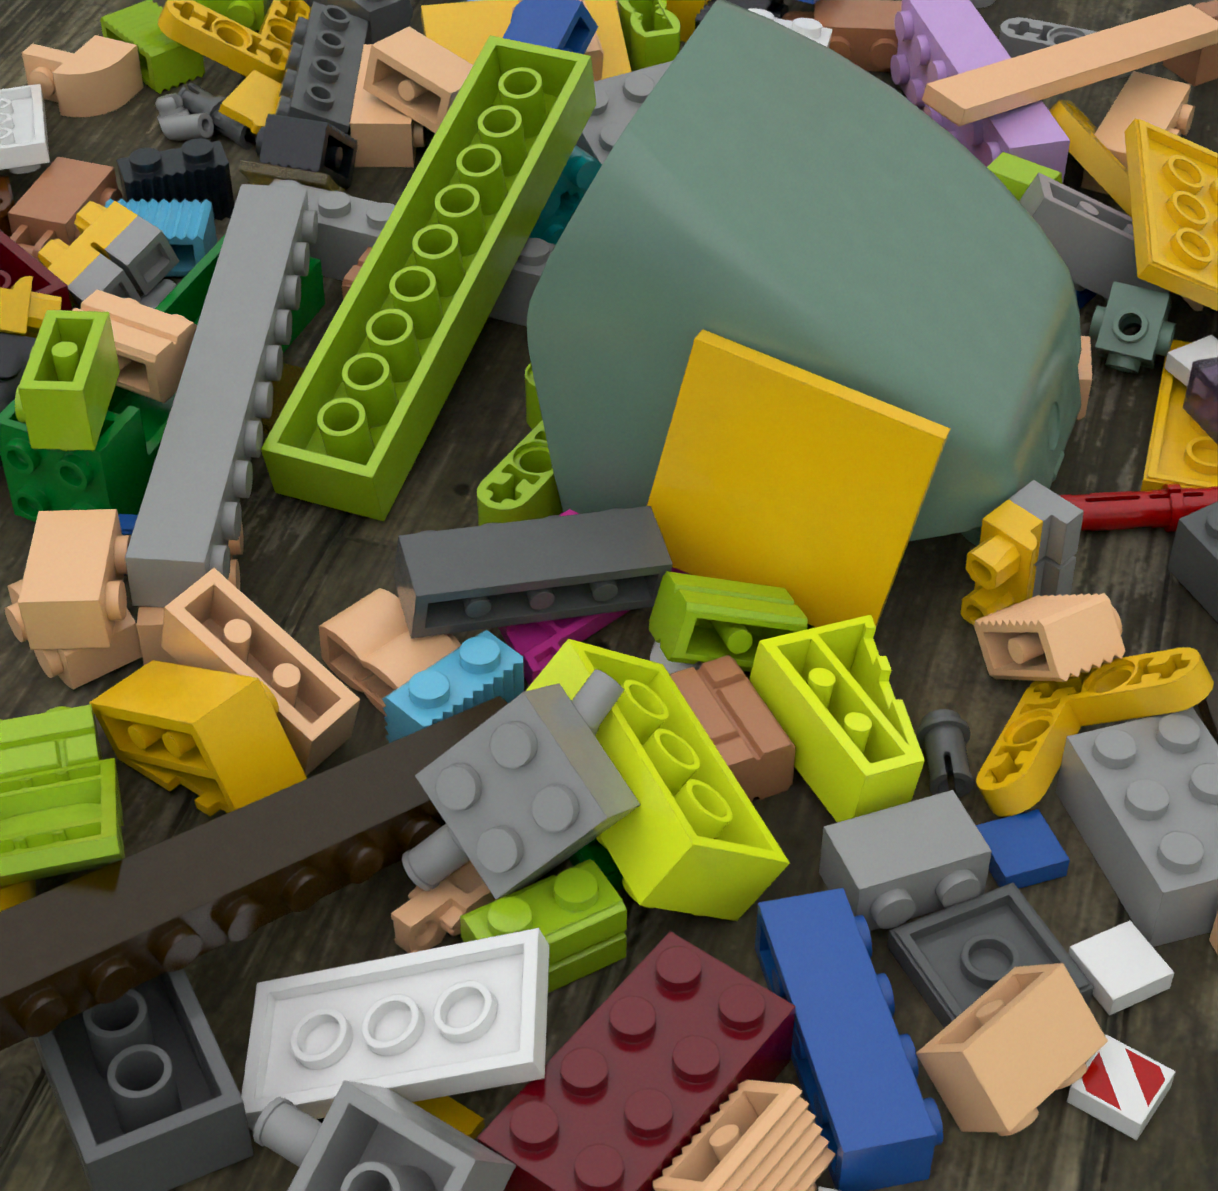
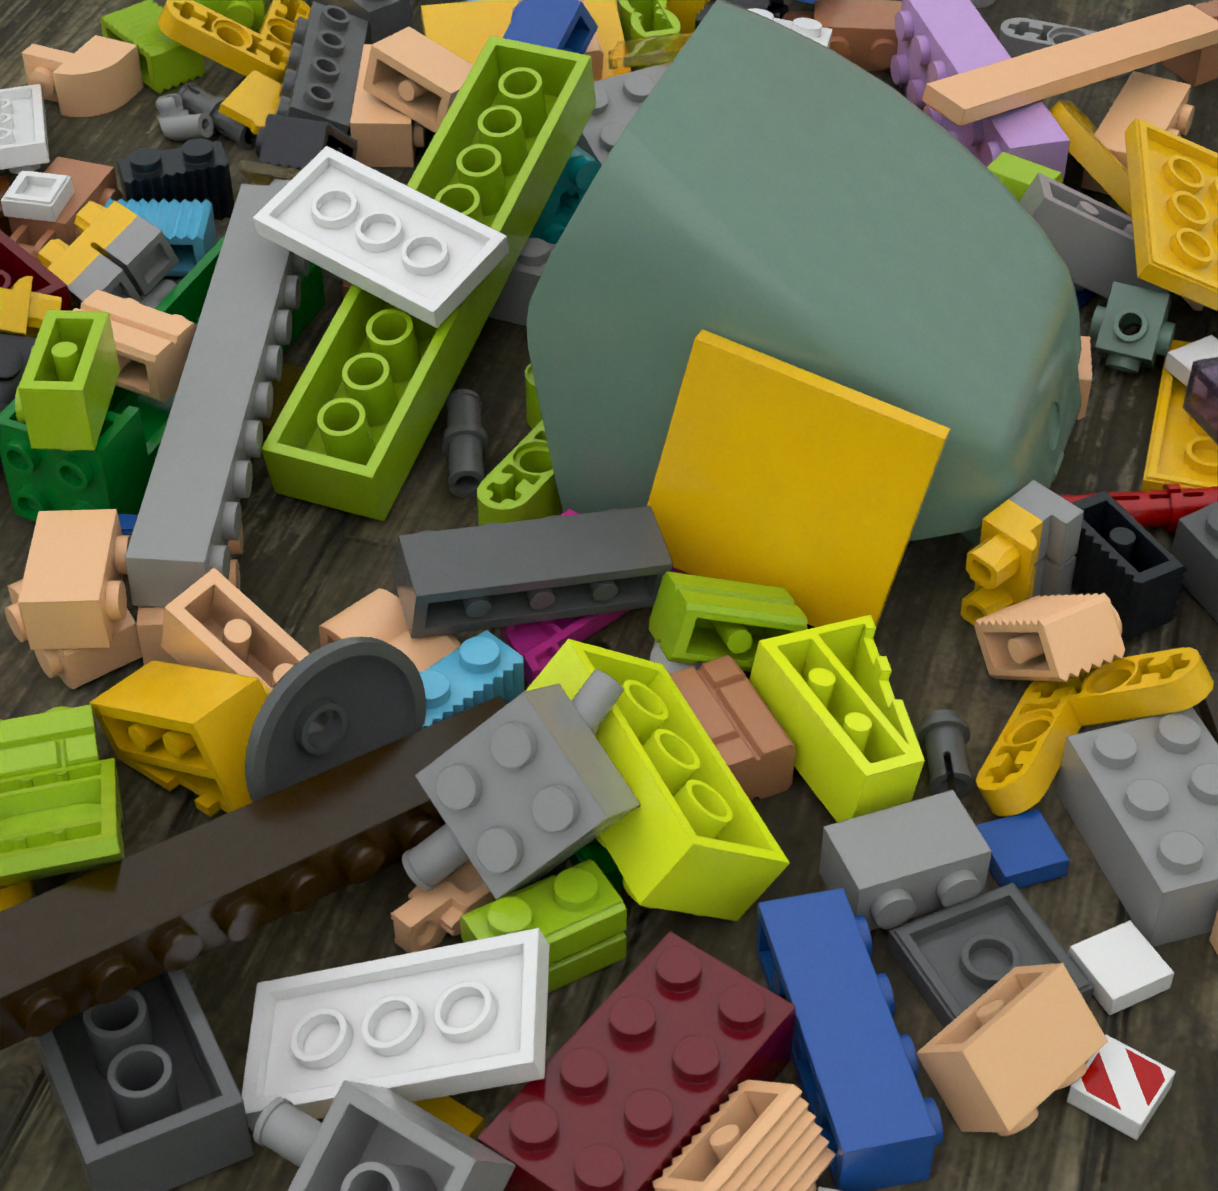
none -> white tile [1,170,74,222]
none -> dark grey dish [245,636,426,802]
none -> white plate [253,146,510,328]
none -> dark grey pin [442,389,489,498]
none -> clear yellow piece [608,33,693,69]
none -> black brick [1072,491,1188,639]

